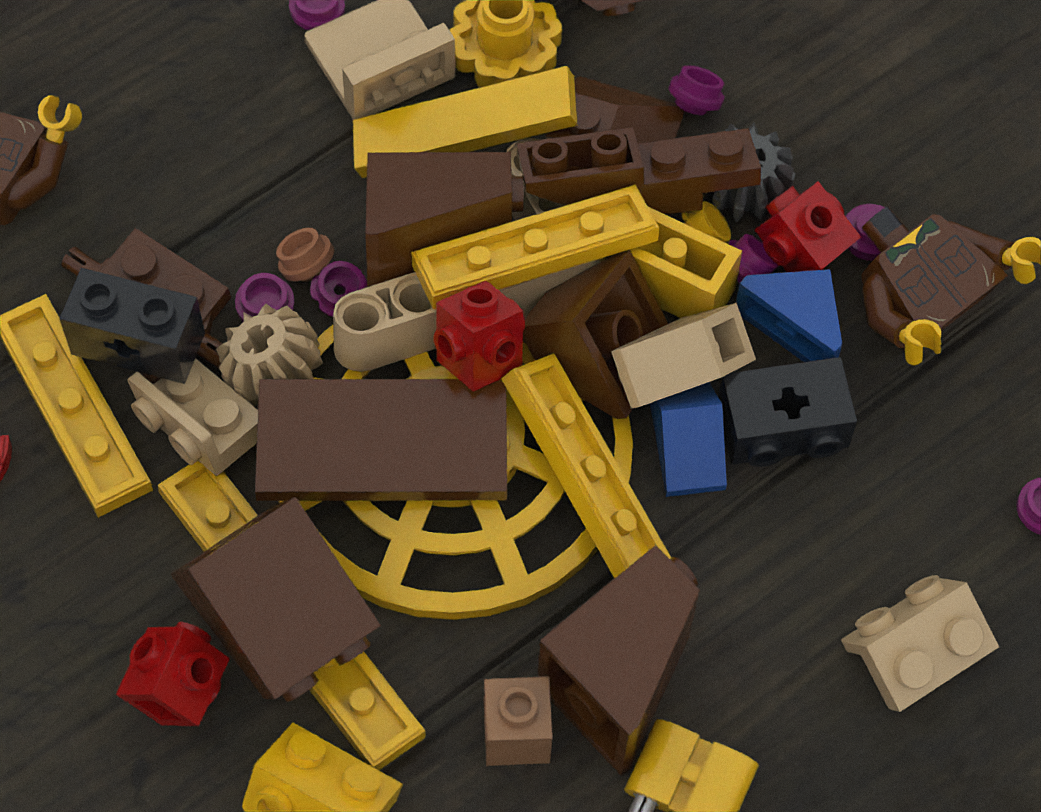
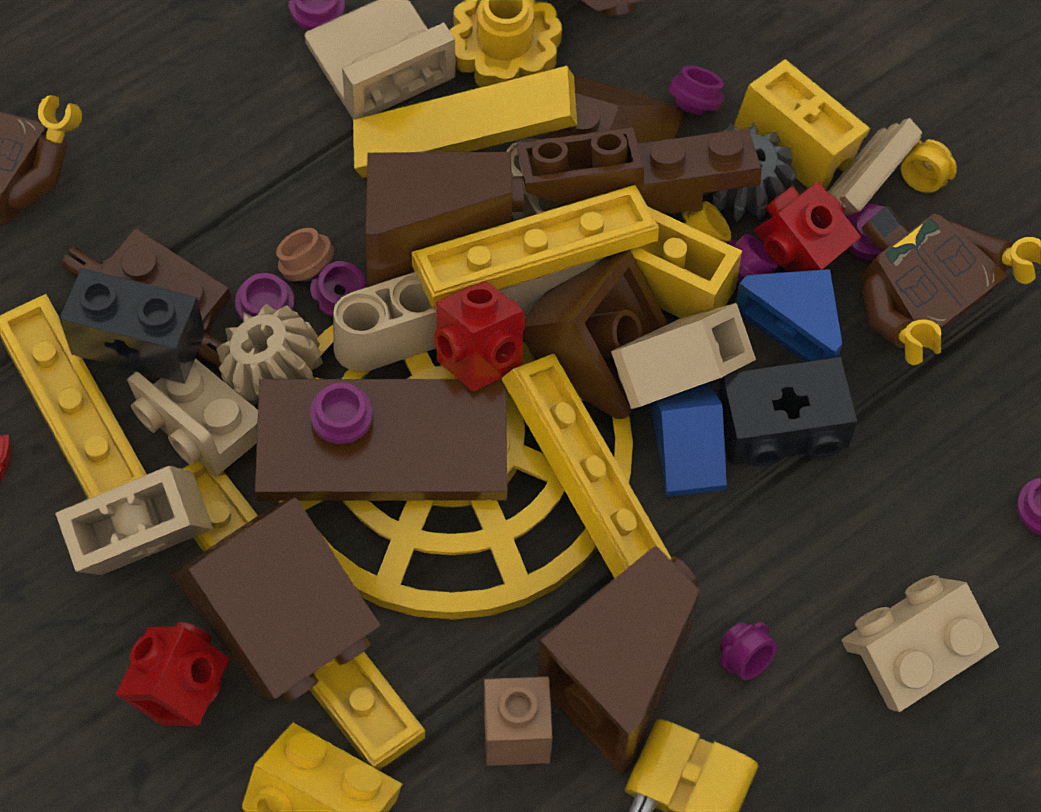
none -> tan brick [55,466,213,575]
none -> magenta plate [310,382,373,444]
none -> magenta plate [719,622,778,681]
none -> yellow hinge [734,59,870,190]
none -> tan tile [828,118,923,216]
none -> yellow plate [901,139,957,193]

